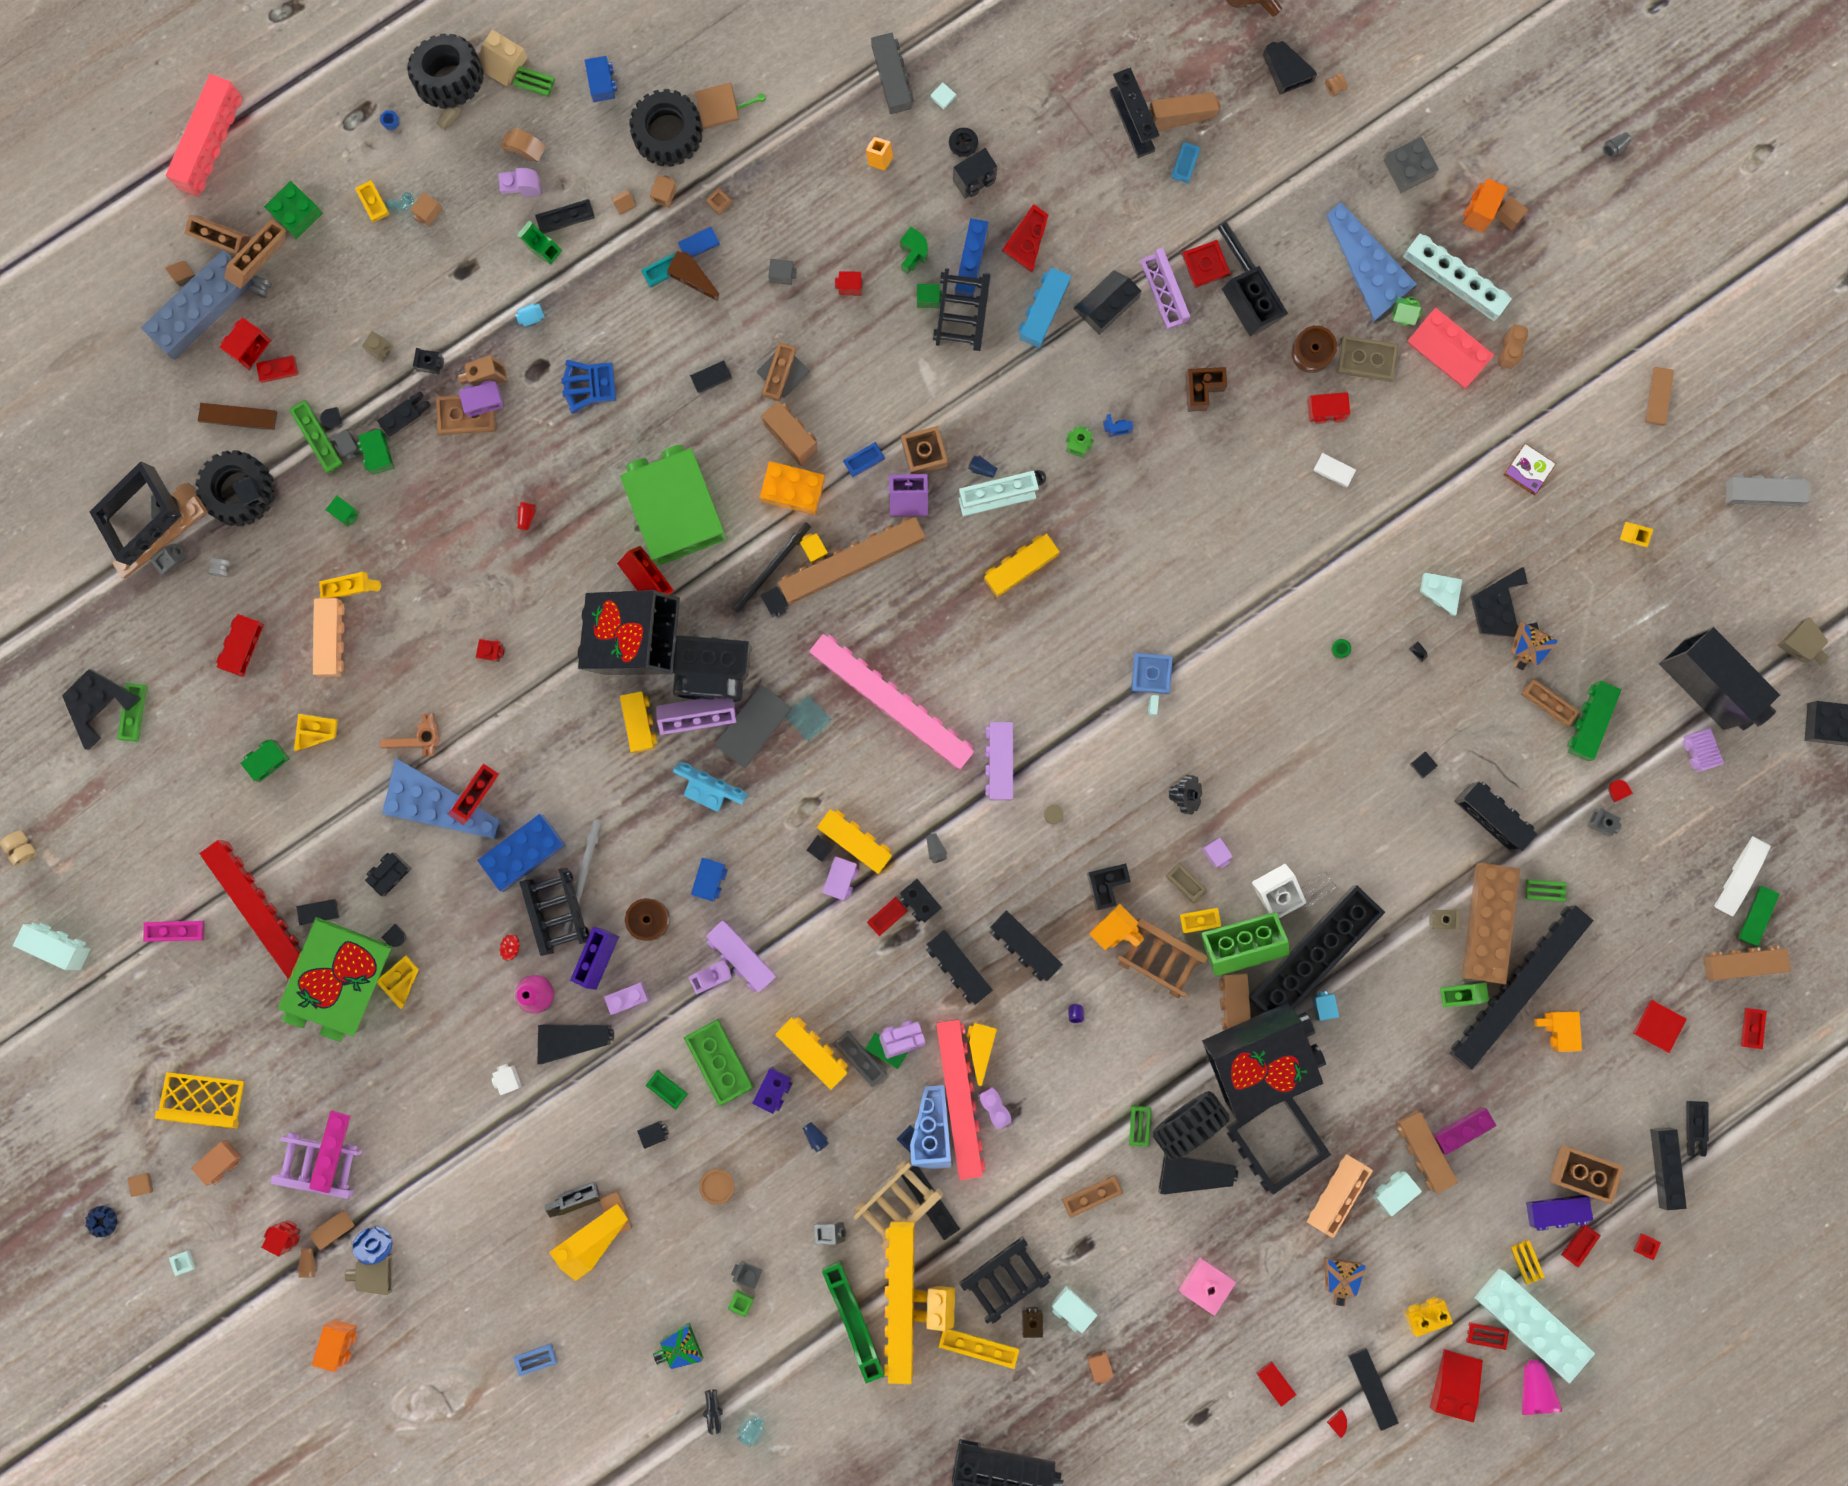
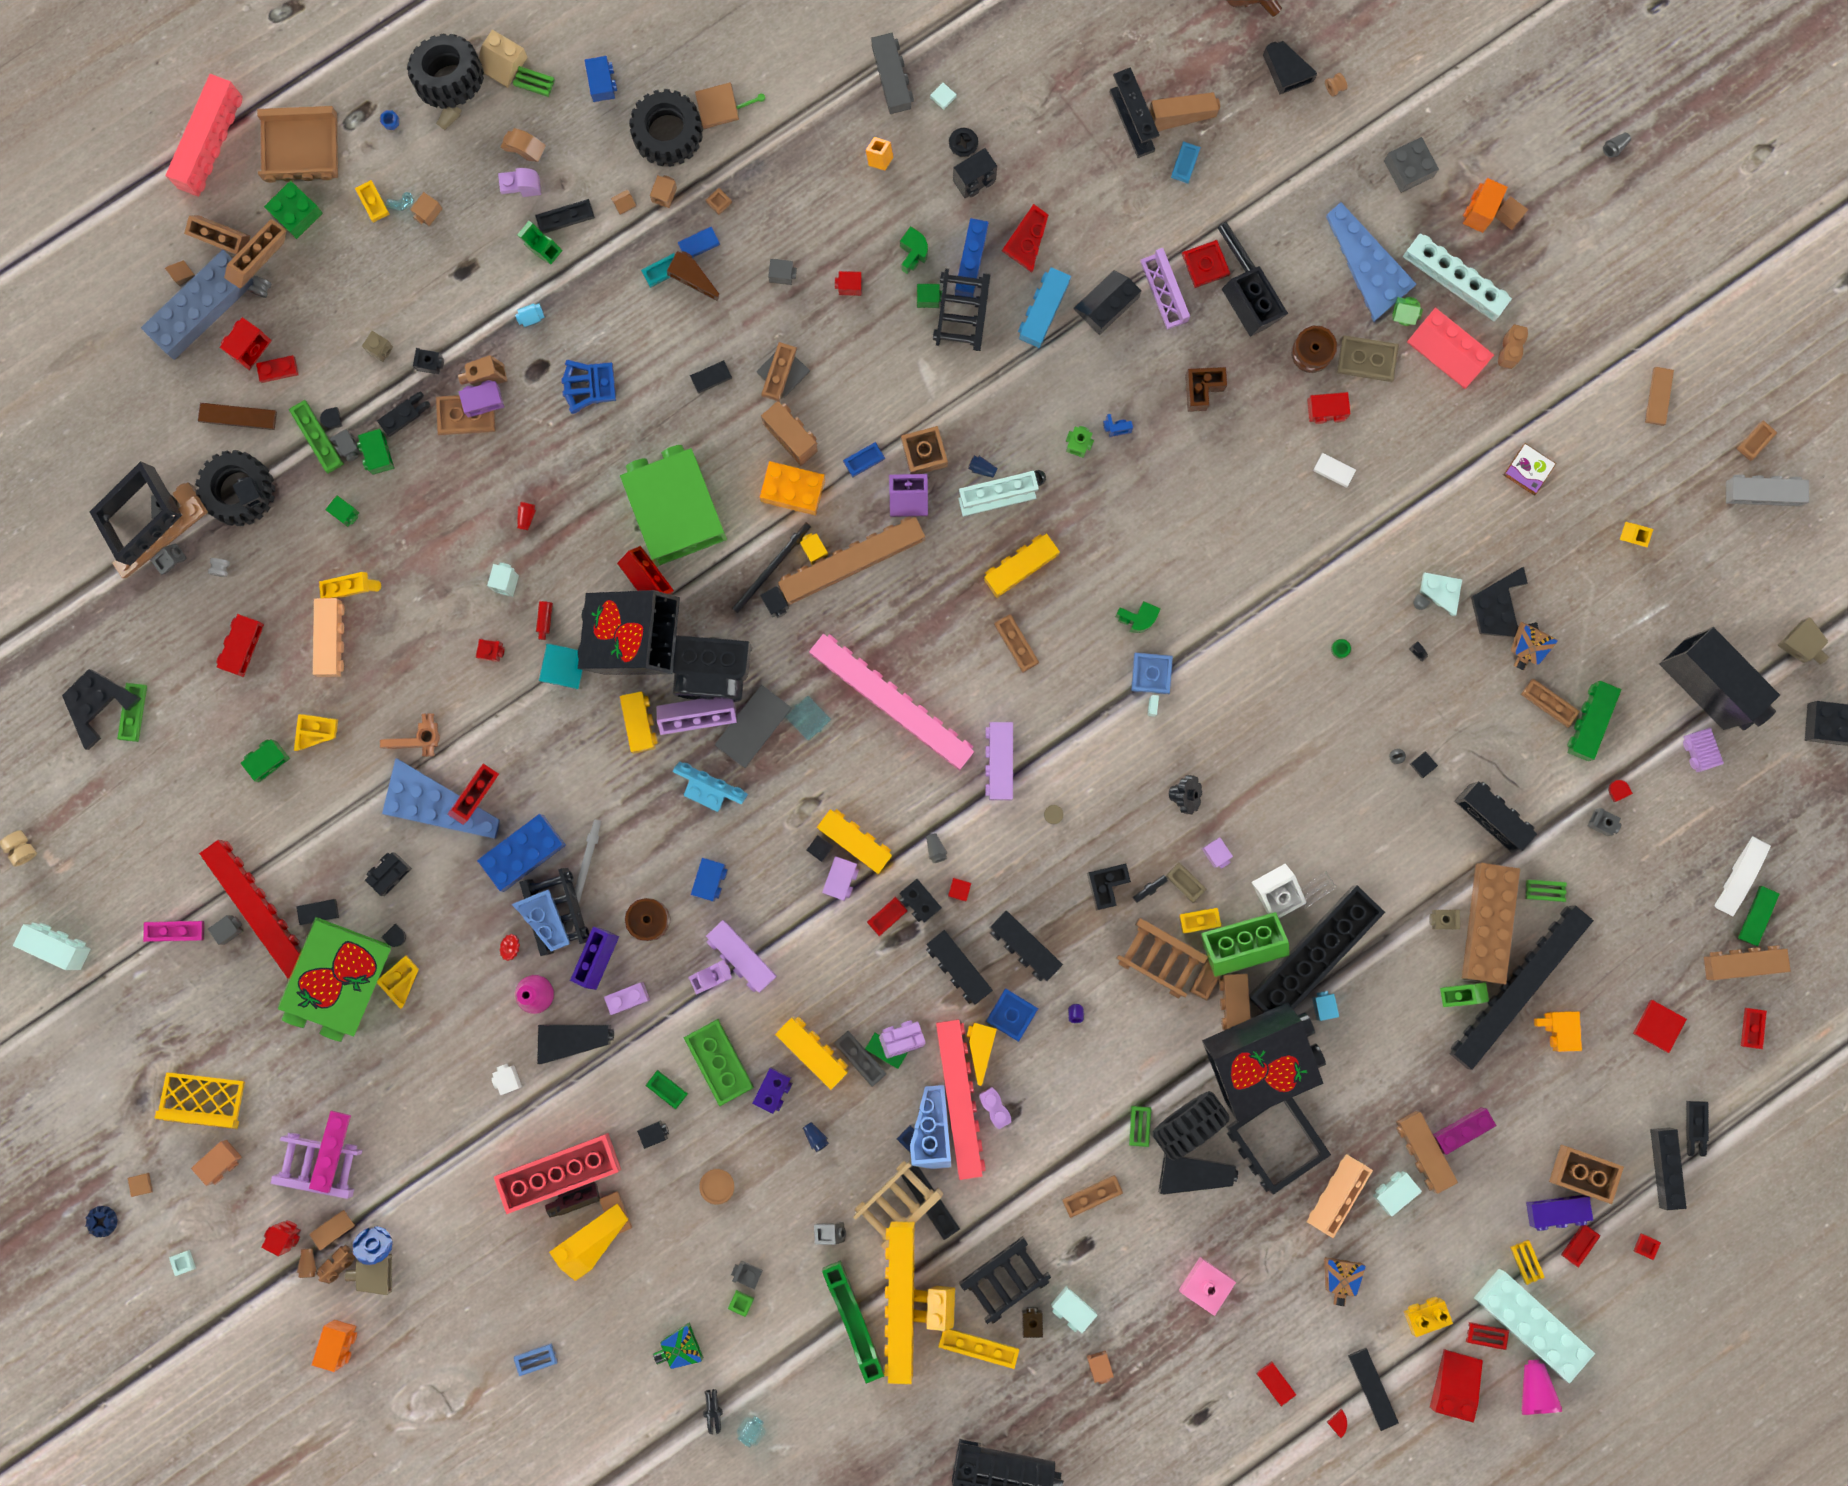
light orange hinge [1089,904,1144,950] -> none
none -> dark grey brick [208,915,243,945]
none -> medium nougat panel [257,106,338,183]
none -> medium nougat hinge [316,1245,356,1284]
none -> light aqua brick [487,562,519,597]
none -> coral brick [494,1133,621,1214]
none -> medium blue wing [512,890,571,951]
none -> red cylinder [536,601,553,640]
none -> teal slope [538,644,583,689]
none -> red tile [948,878,972,902]
none -> blue tile [985,988,1039,1042]
none -> medium nougat tile [994,614,1039,673]
none -> green brick [1115,601,1161,633]
none -> black bar [1132,875,1168,903]
none -> medium nougat tile [1189,958,1221,1001]
none -> dark grey hinge [1389,749,1406,764]
none -> dark grey hinge [1413,594,1430,610]
none -> medium nougat tile [1736,420,1777,461]

